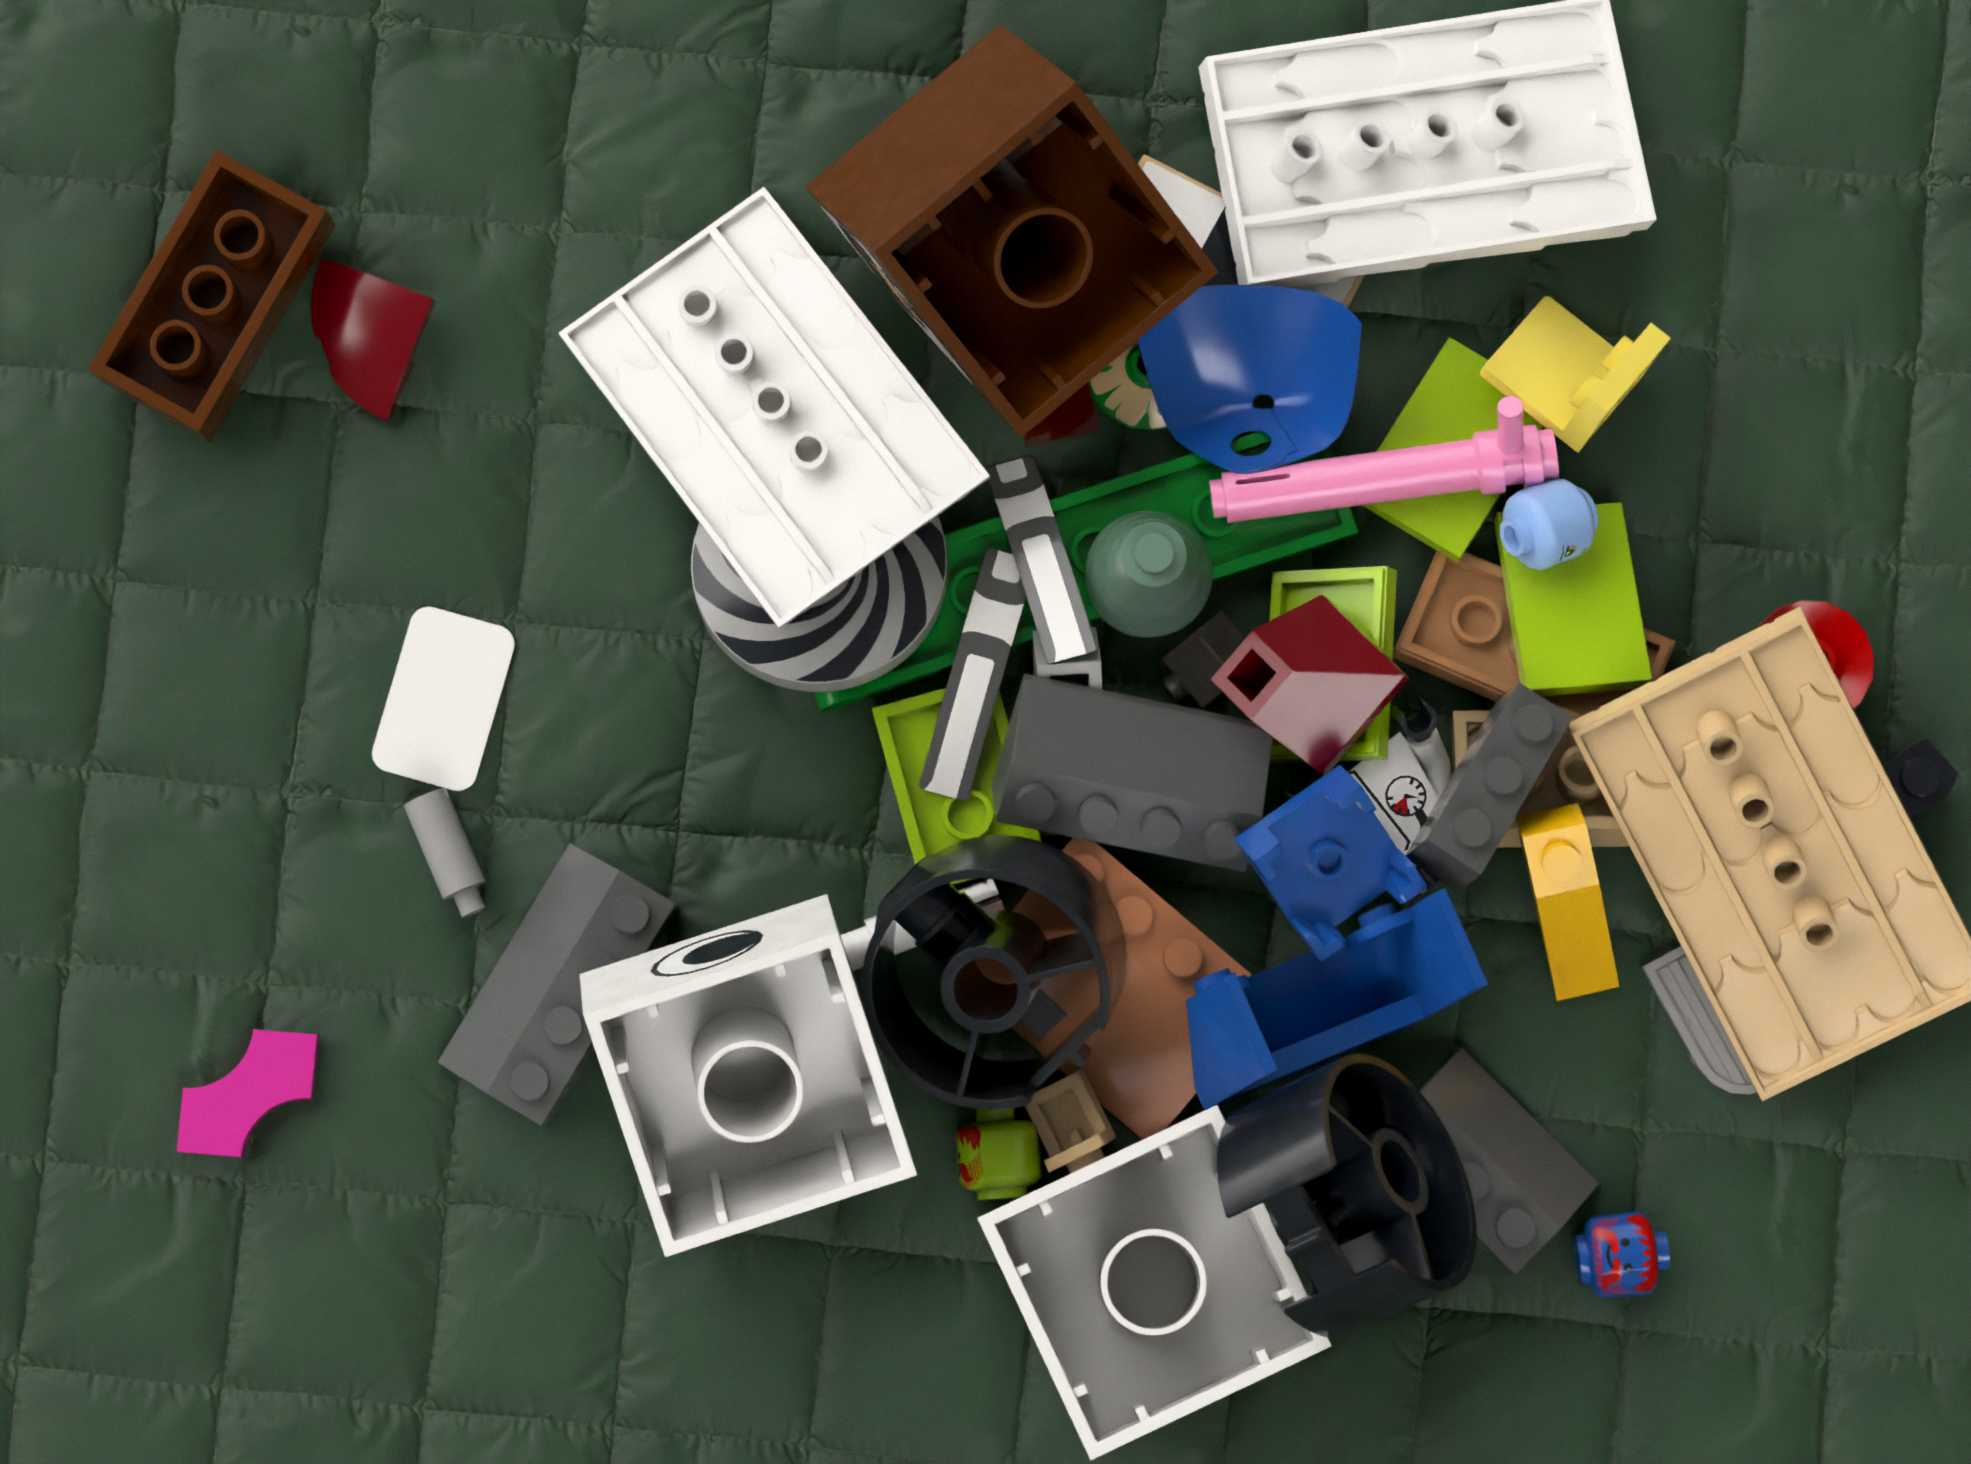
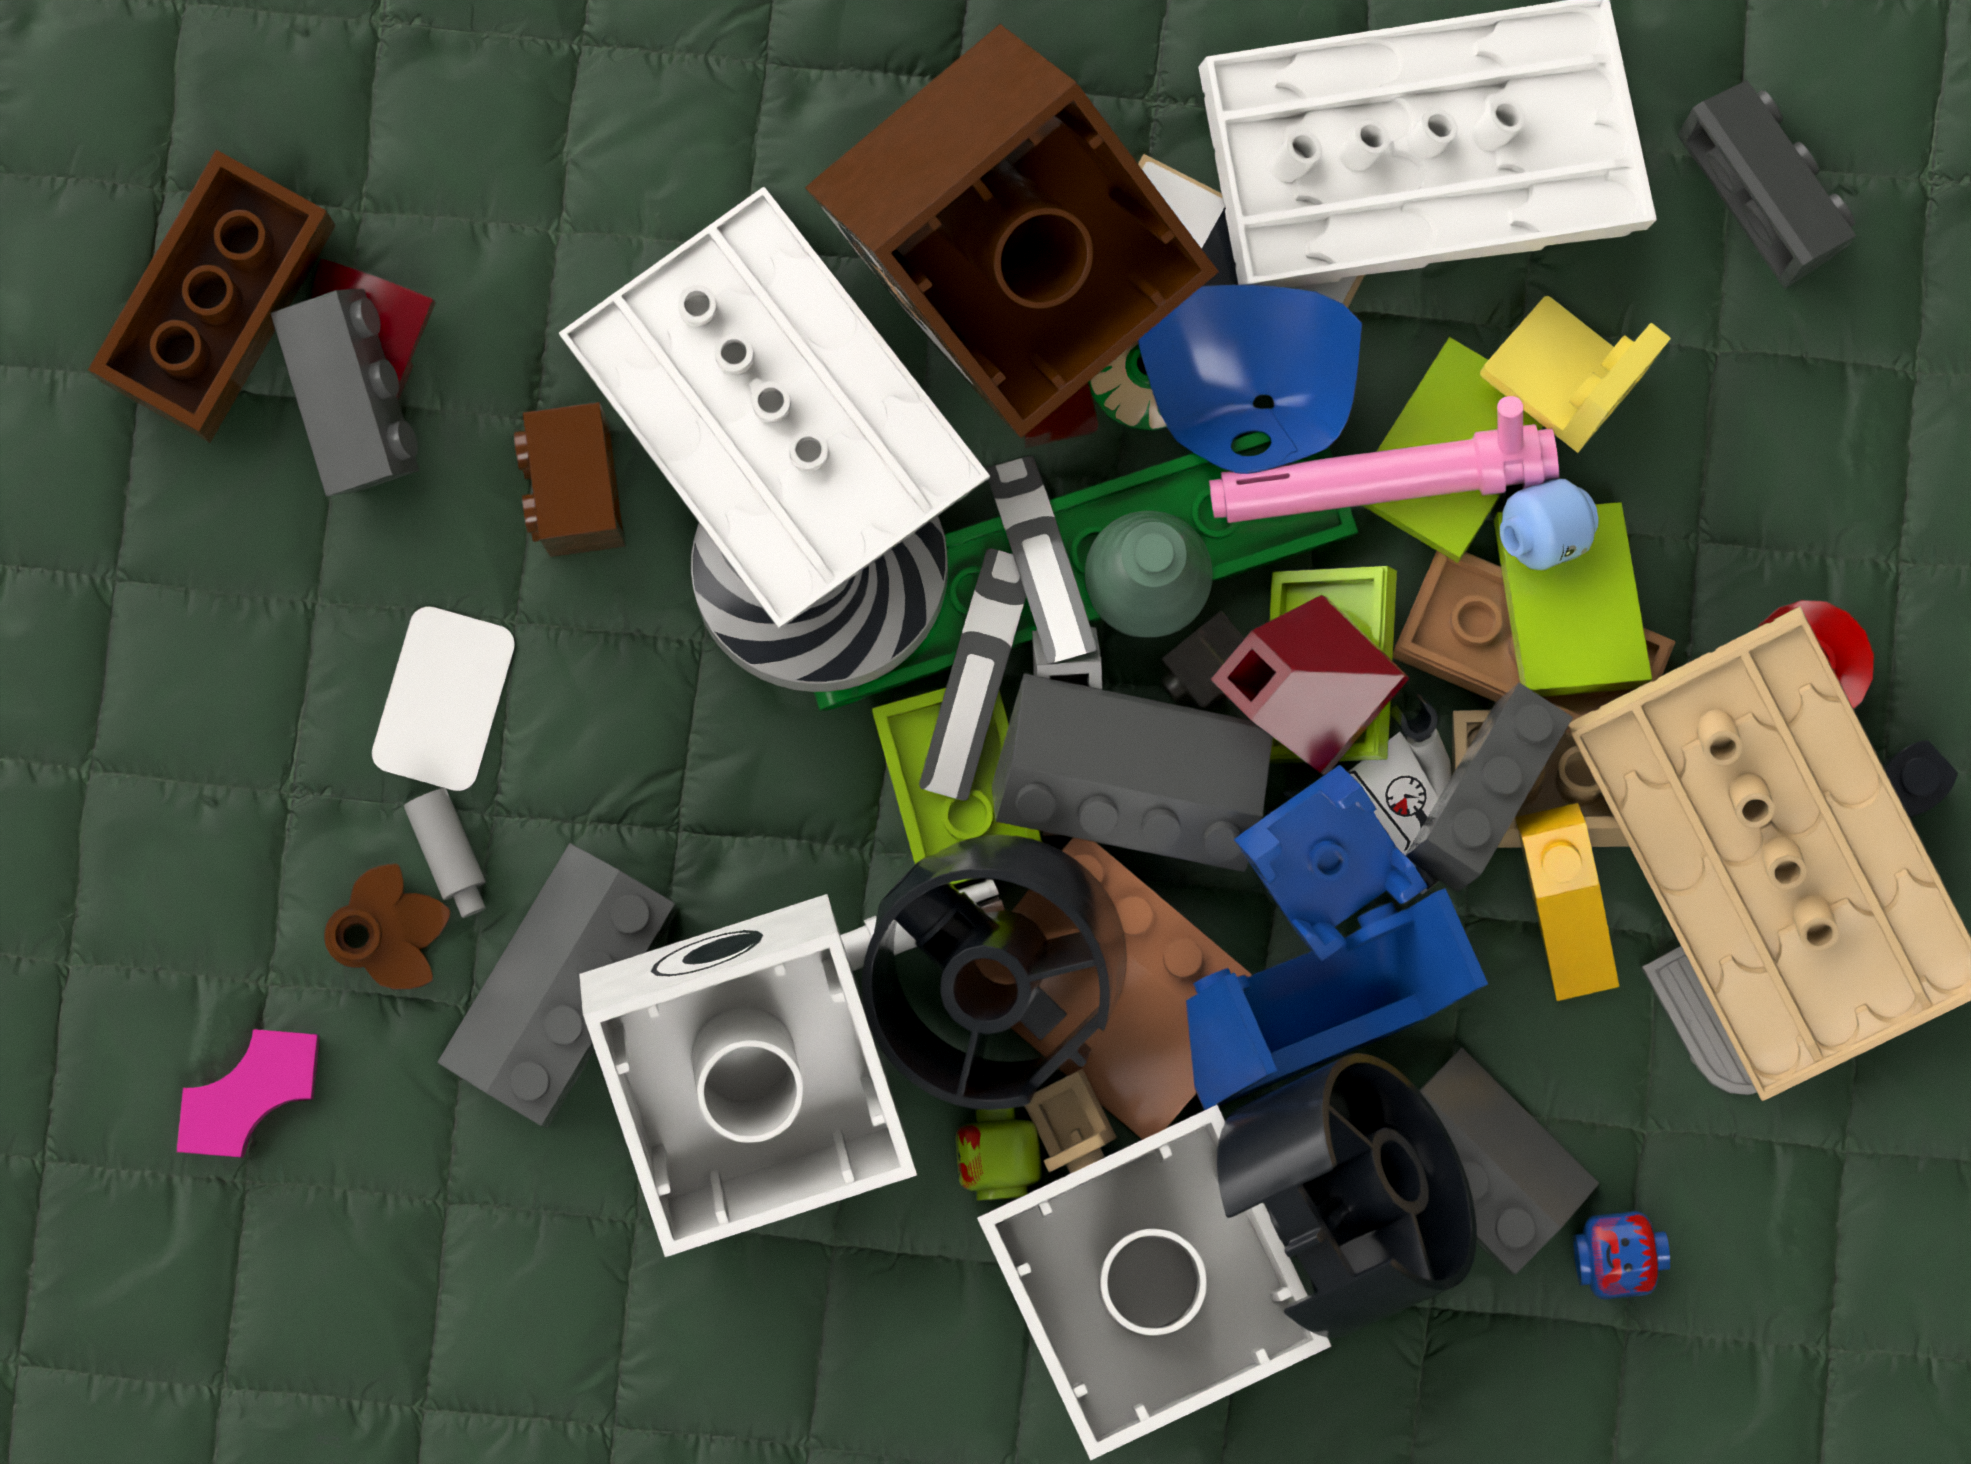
none -> dark grey brick [271,289,420,497]
none -> reddish brown plate [324,863,451,990]
none -> reddish brown brick [514,402,626,557]
none -> dark grey slope [1677,80,1856,289]

